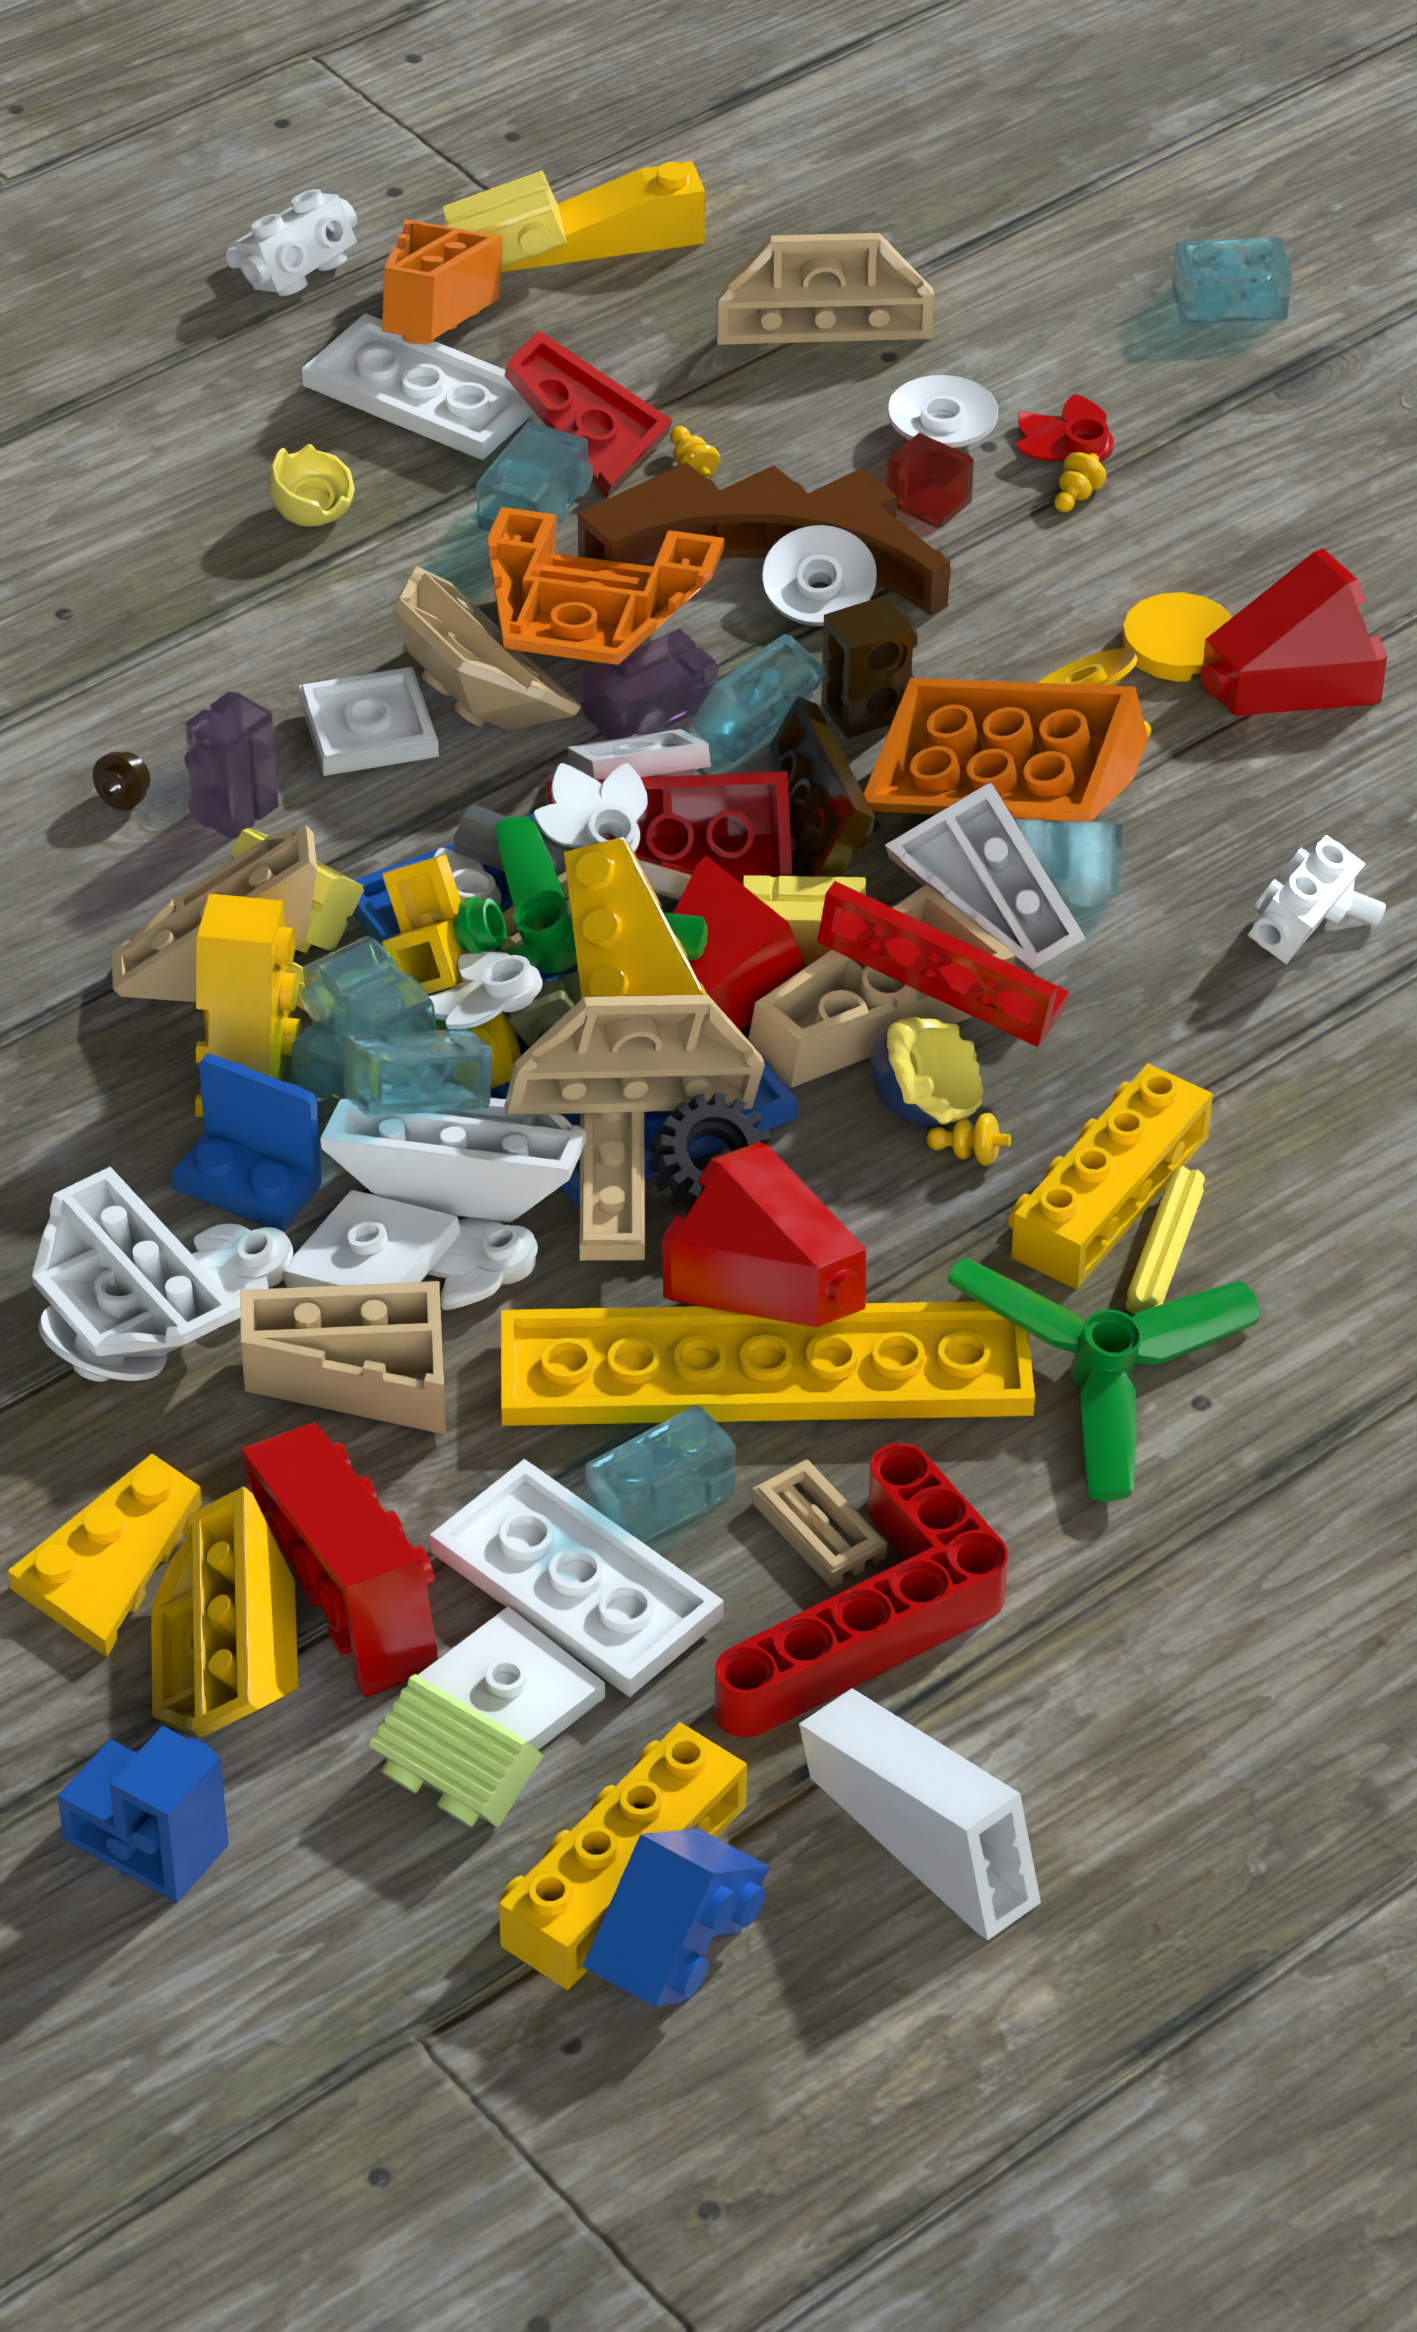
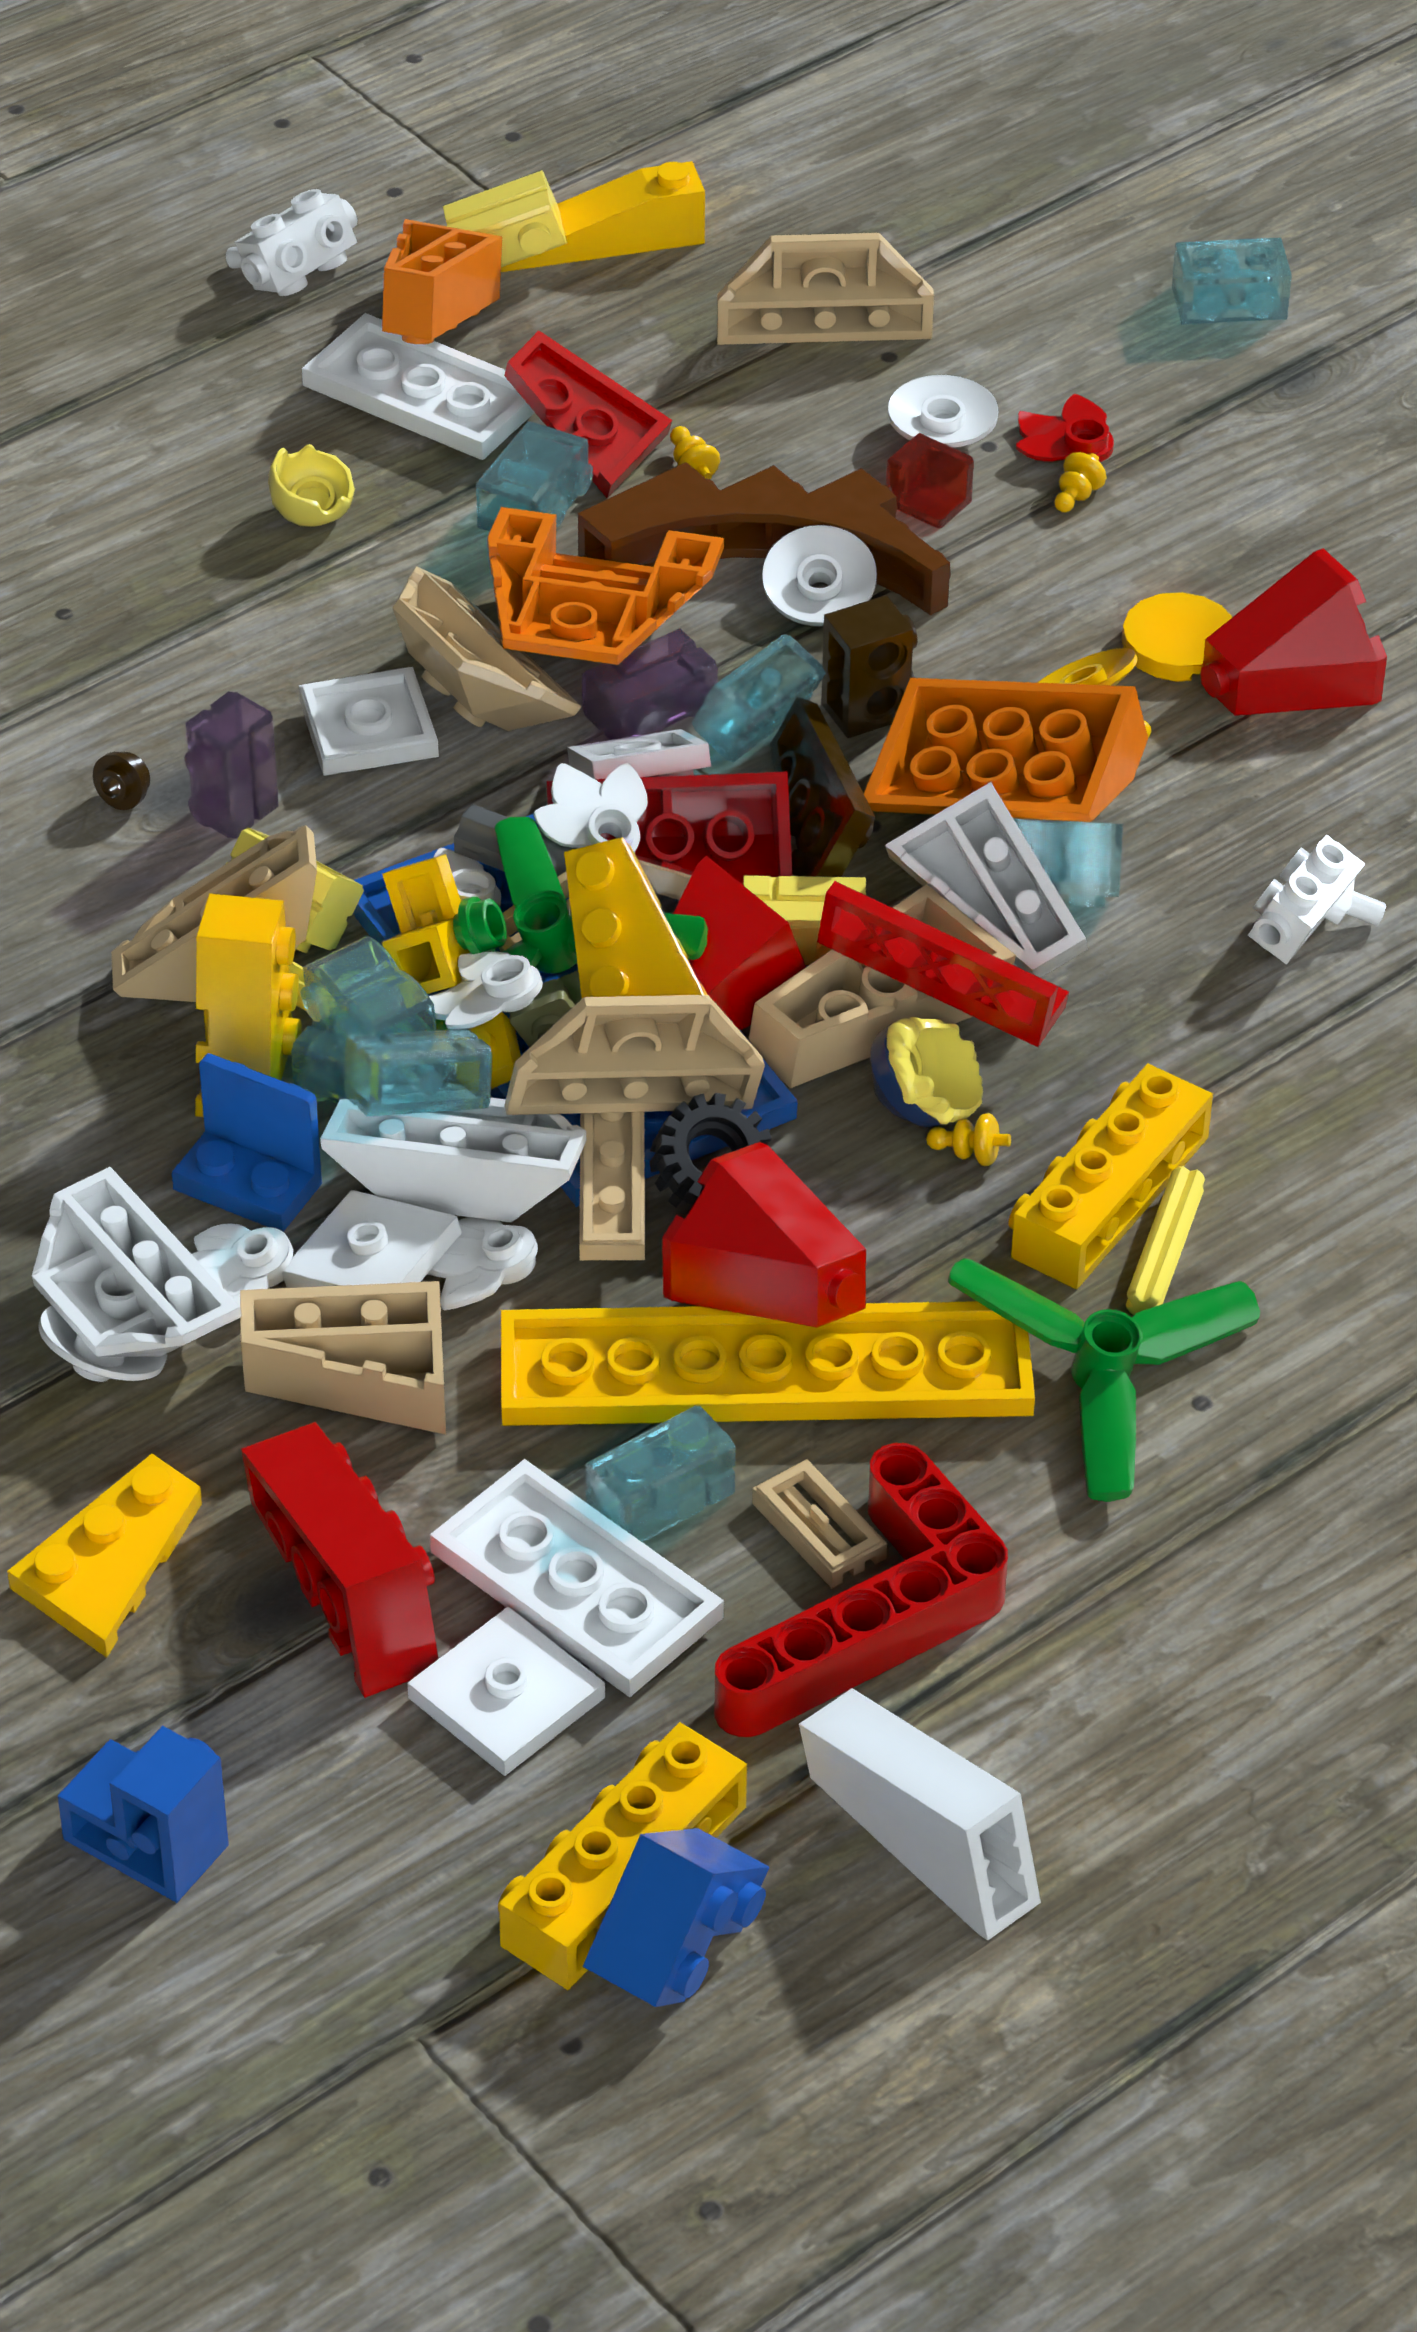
yellow wedge [151,1487,298,1738] -> none
yellowish green brick [369,1674,544,1828] -> none

